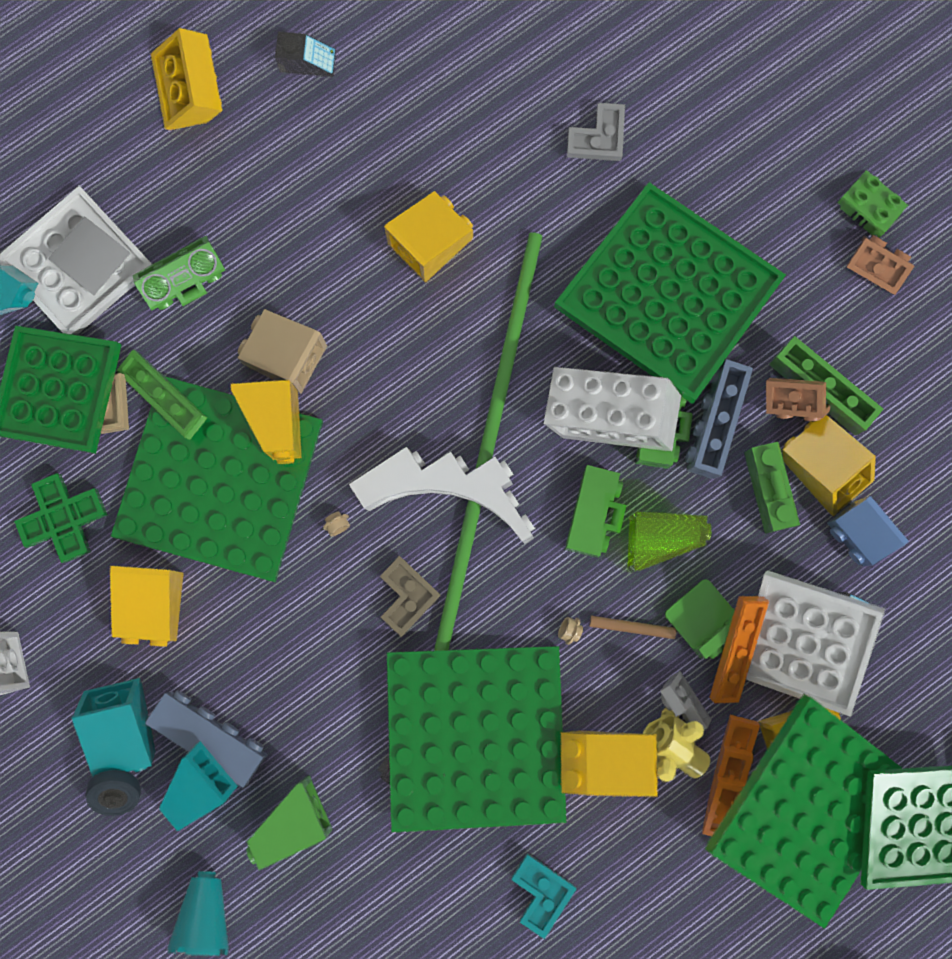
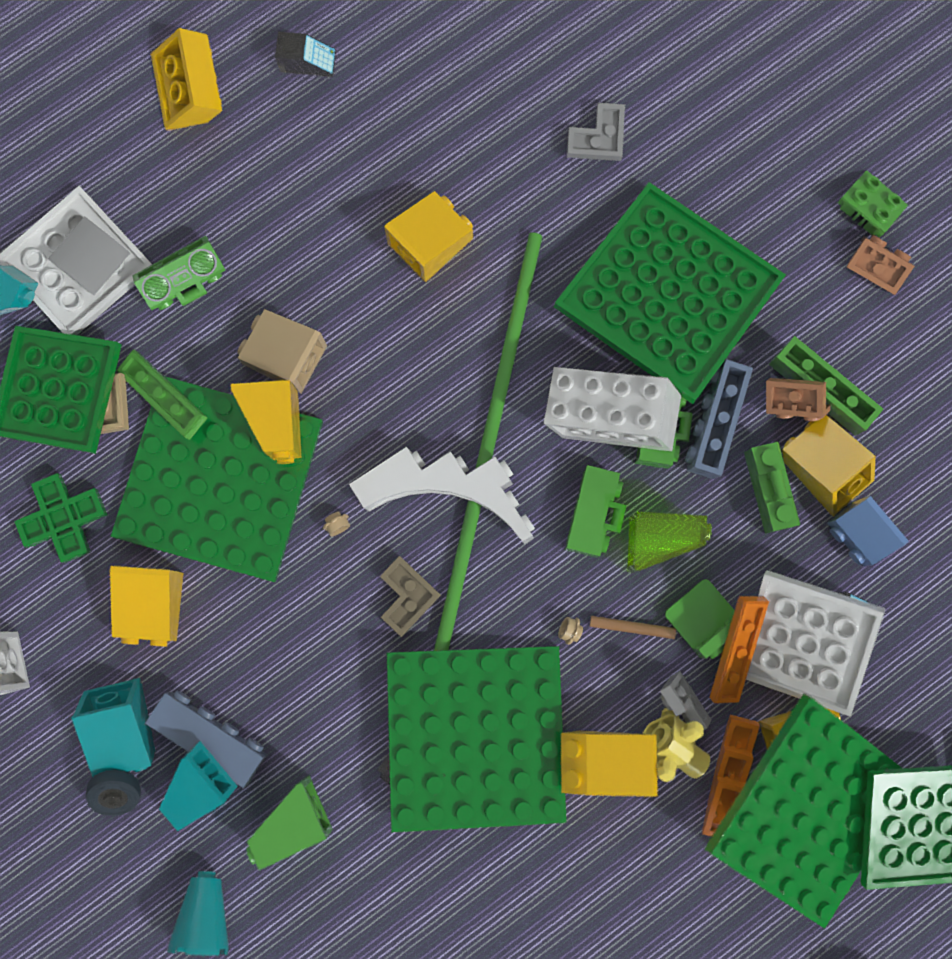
teal plate [511,853,577,939] -> none

